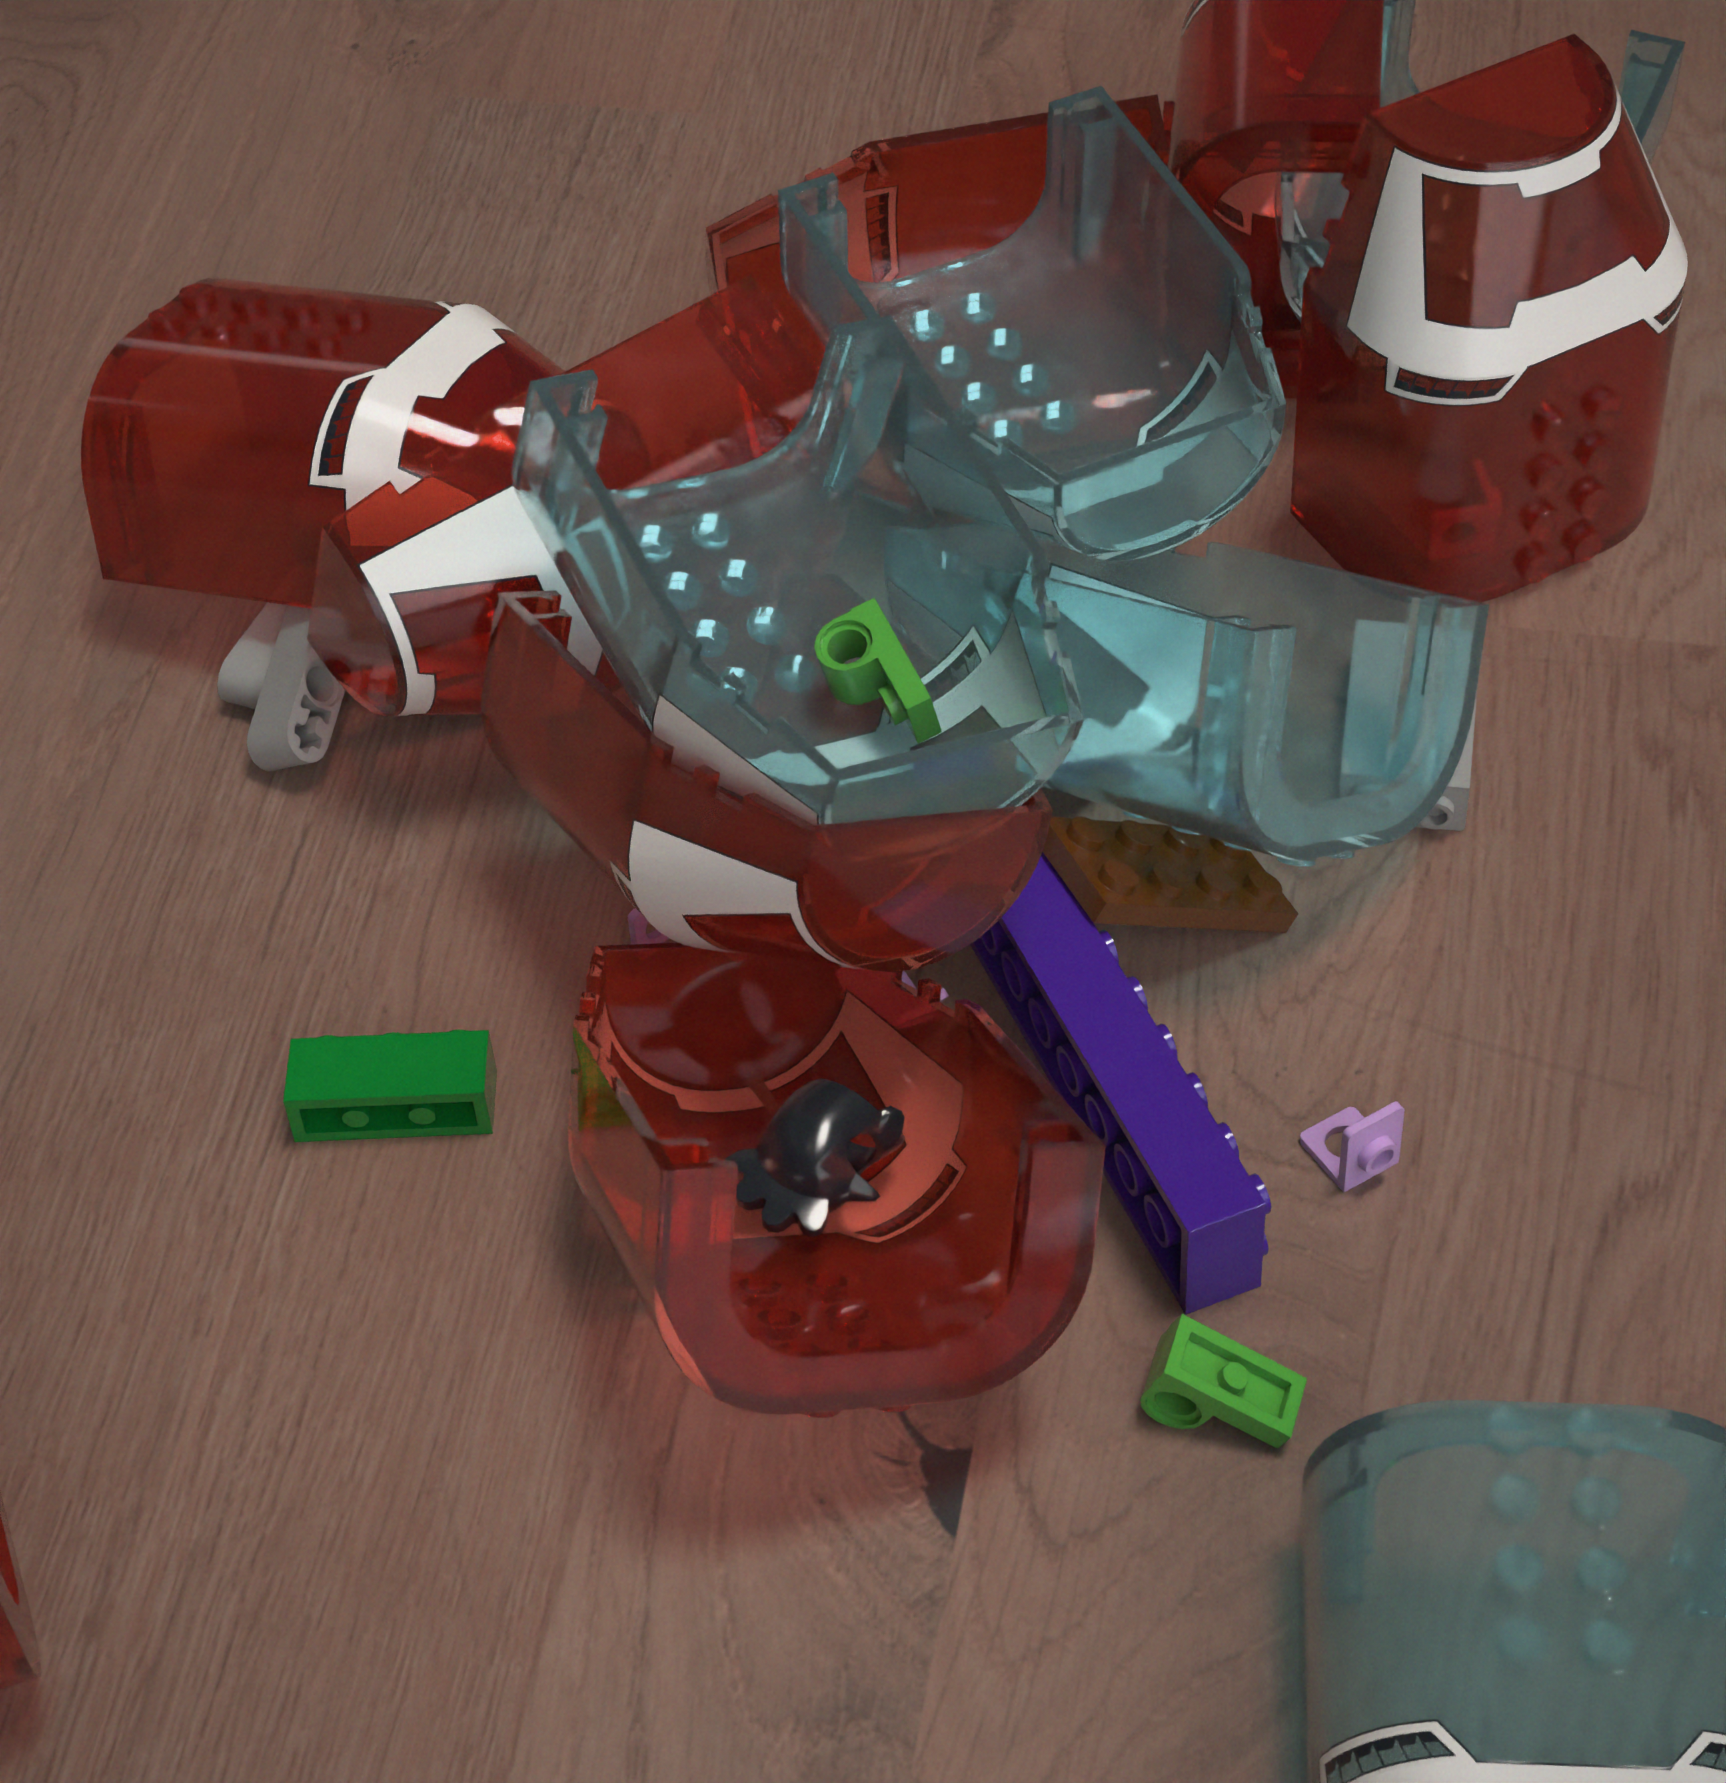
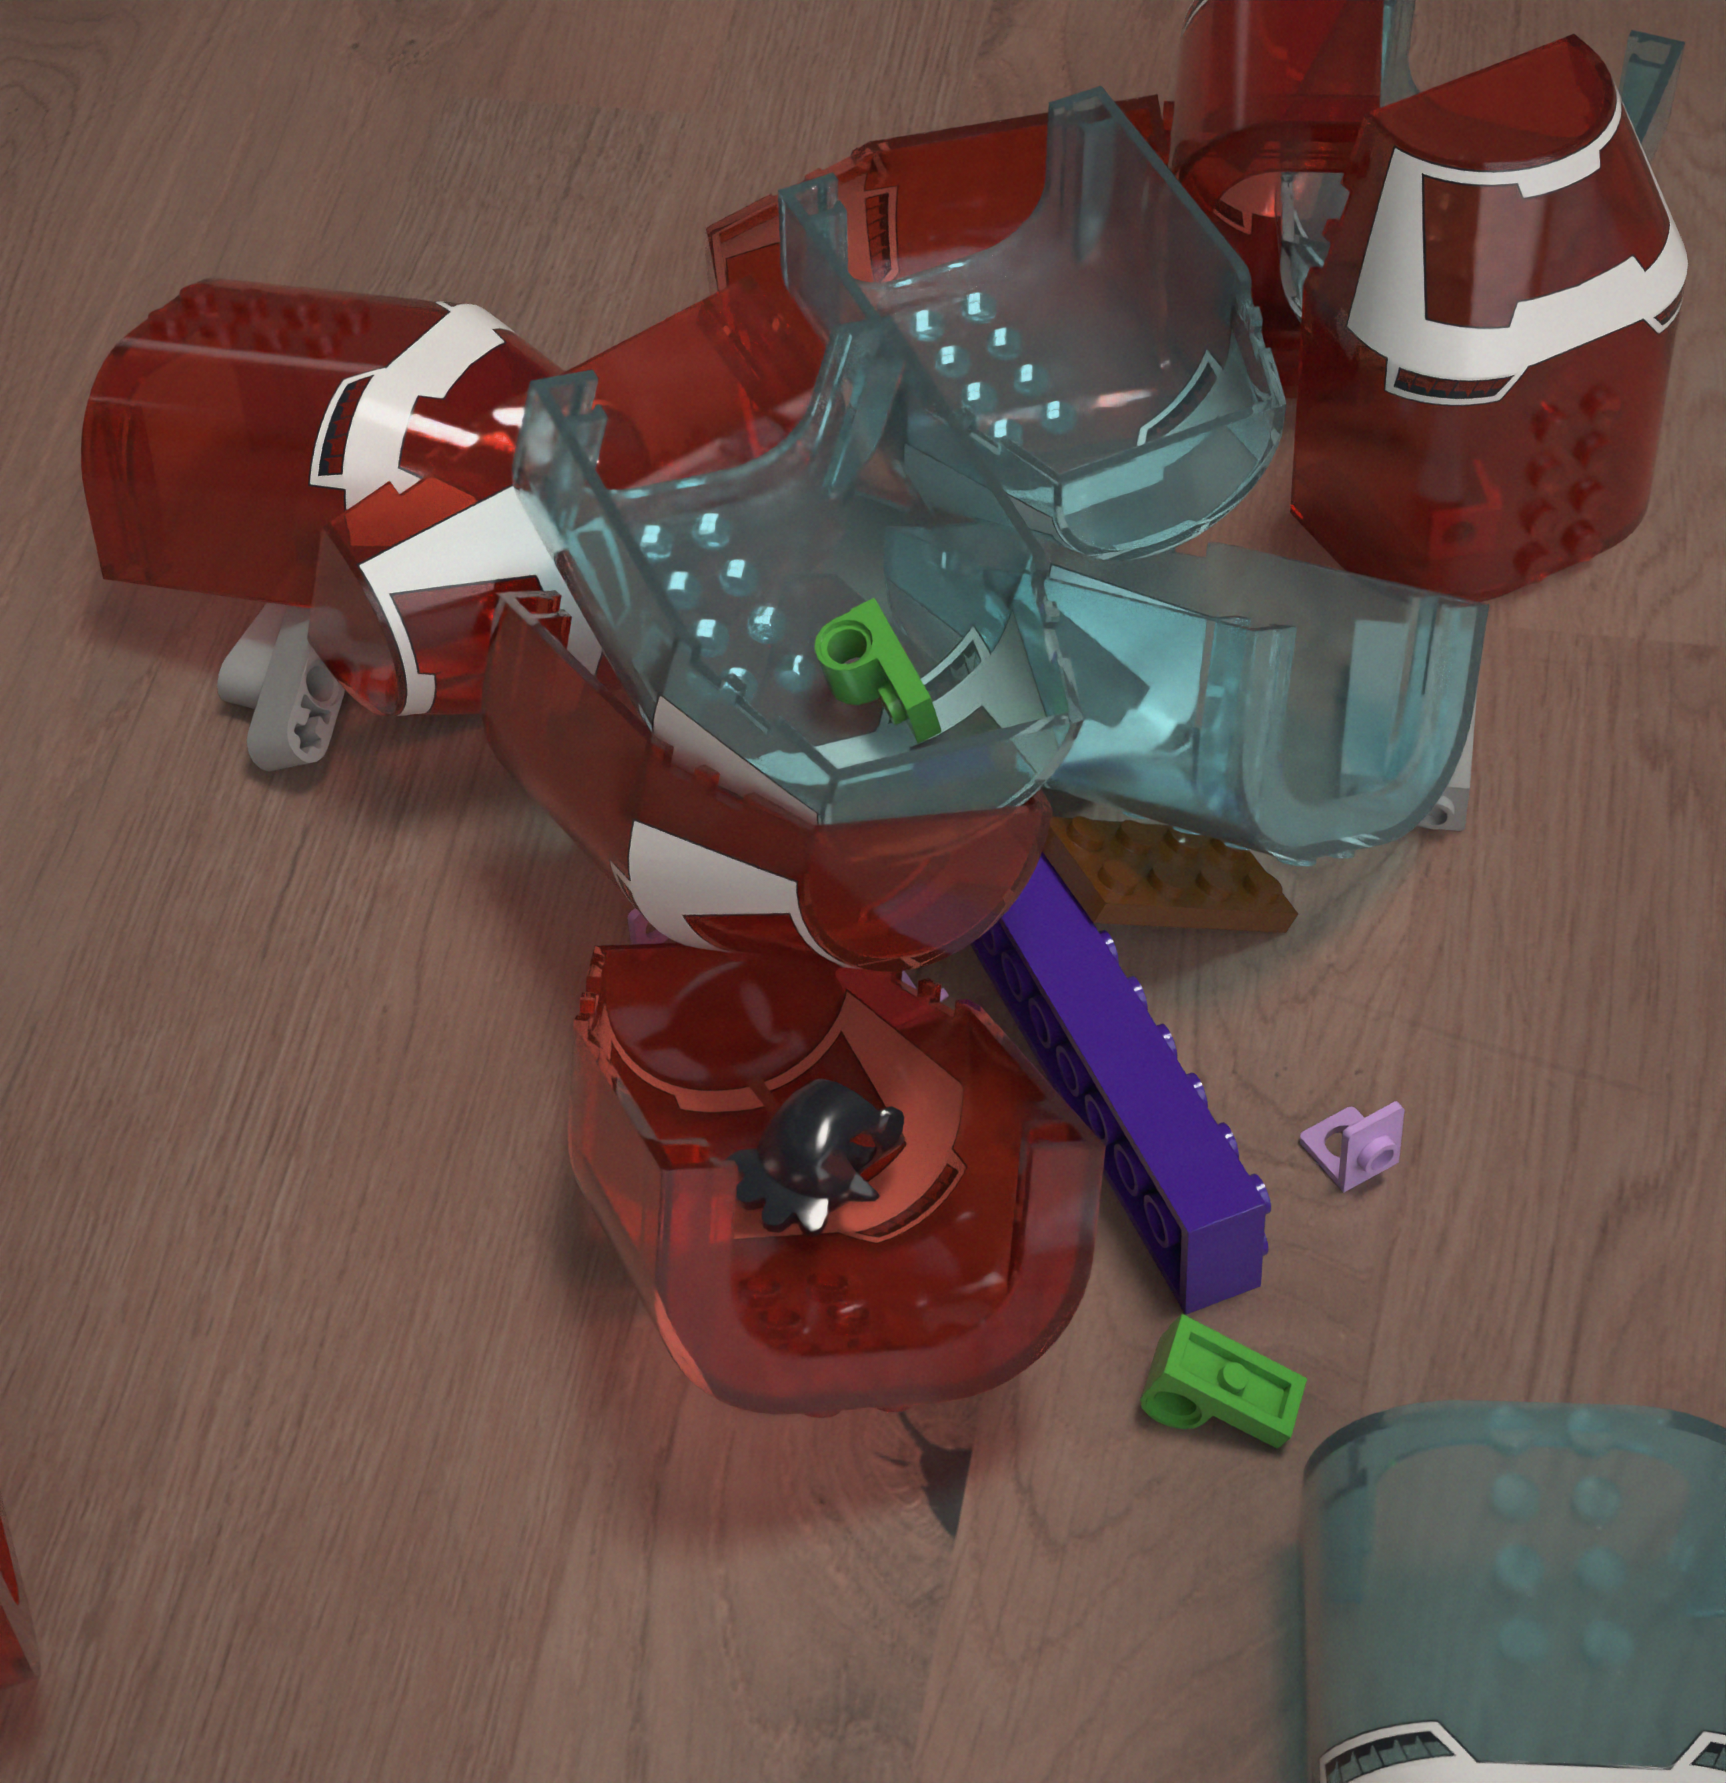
green brick [283,1029,497,1142] -> none

